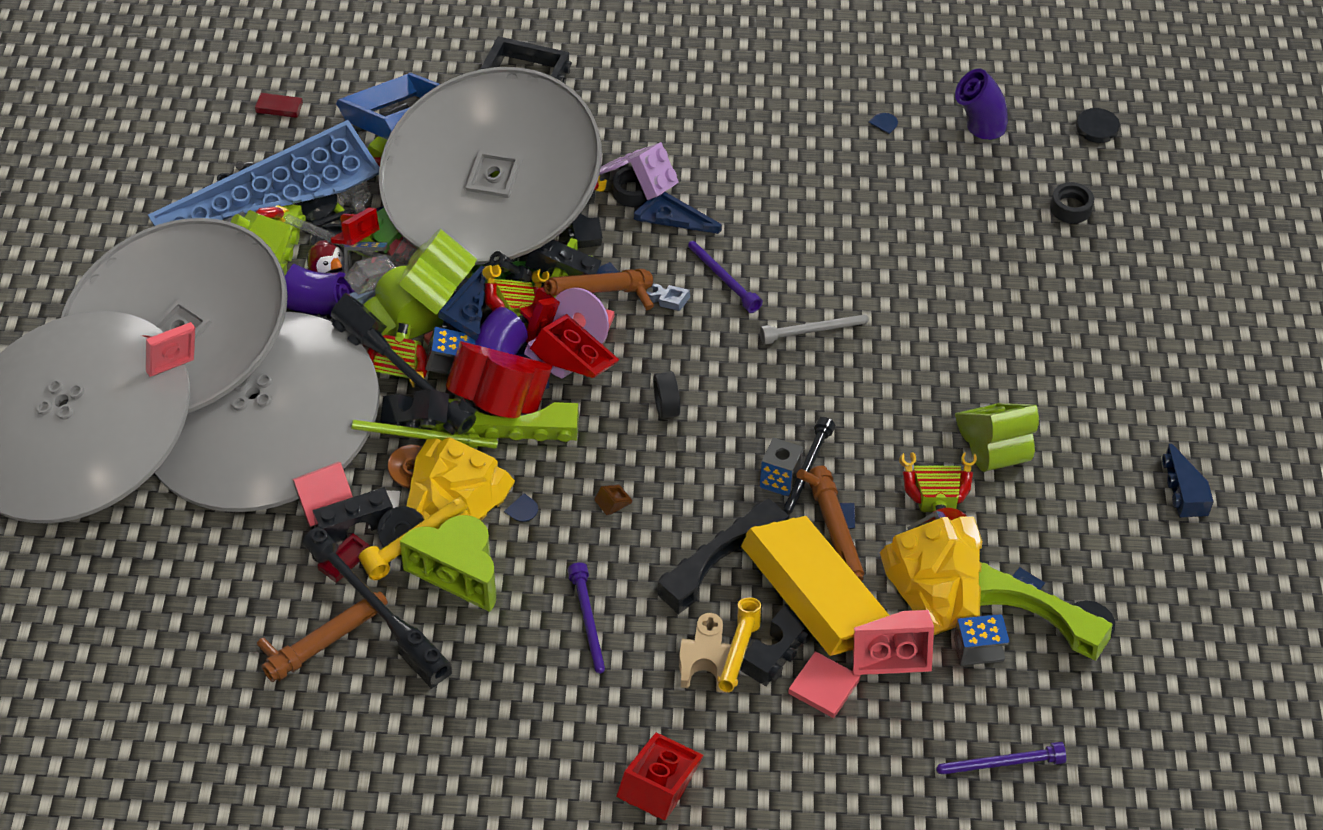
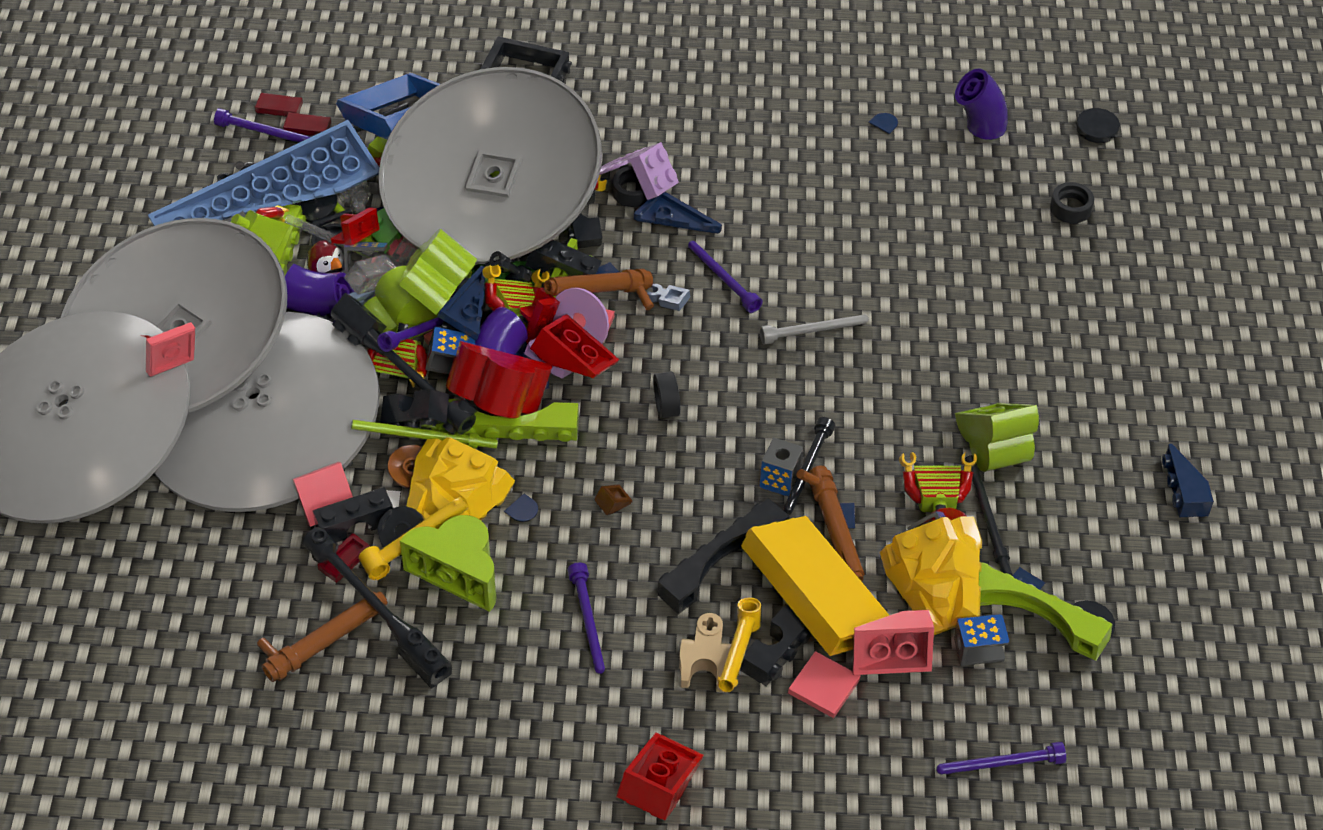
none -> dark purple piece [214,108,310,143]
none -> dark red tile [283,112,331,136]
none -> dark purple piece [377,317,443,352]
none -> black bar [965,455,1013,576]

